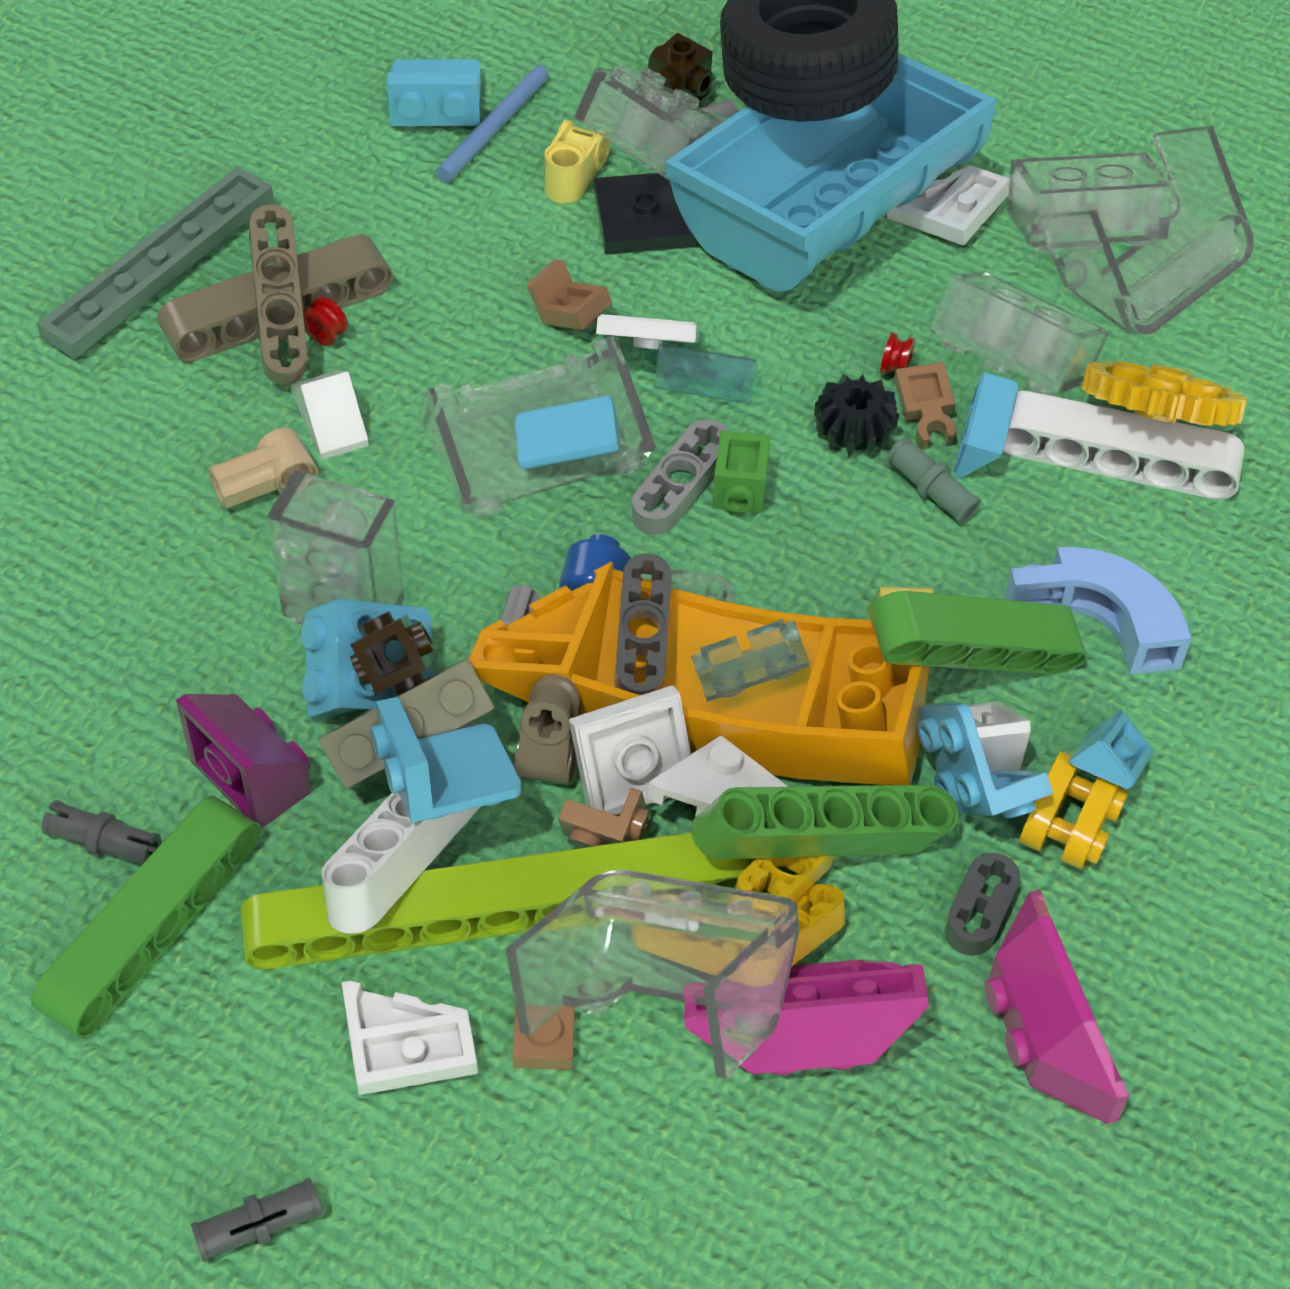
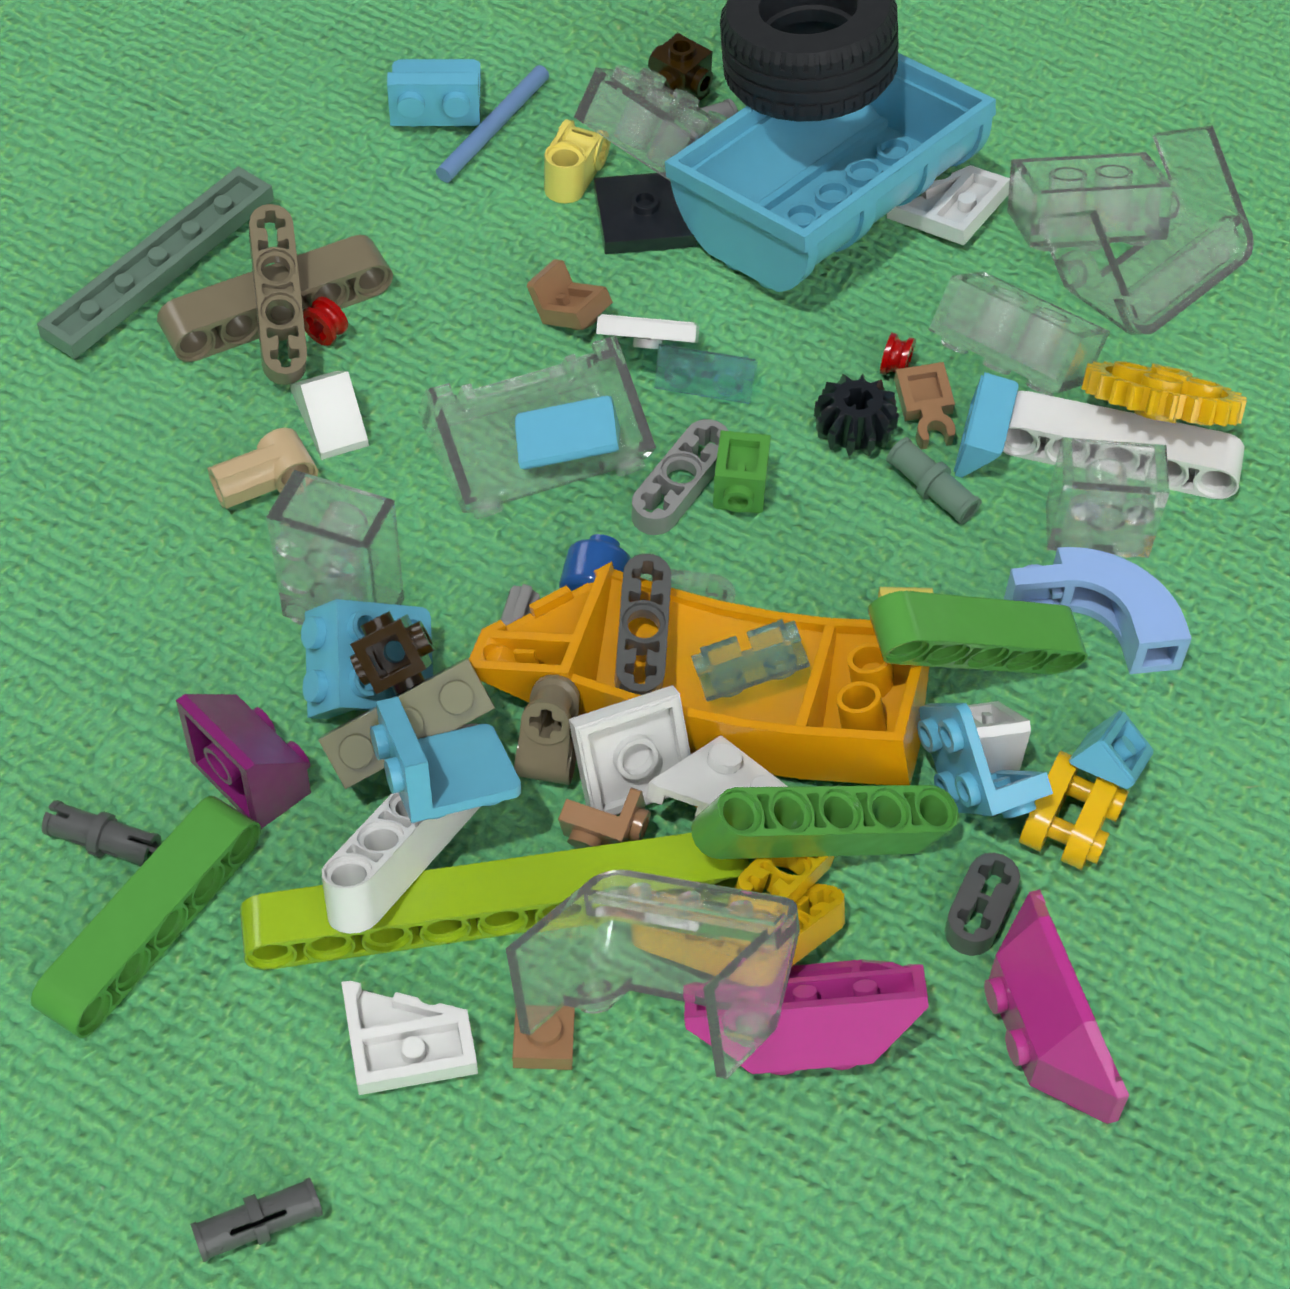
none -> clear brick [1046,437,1170,558]

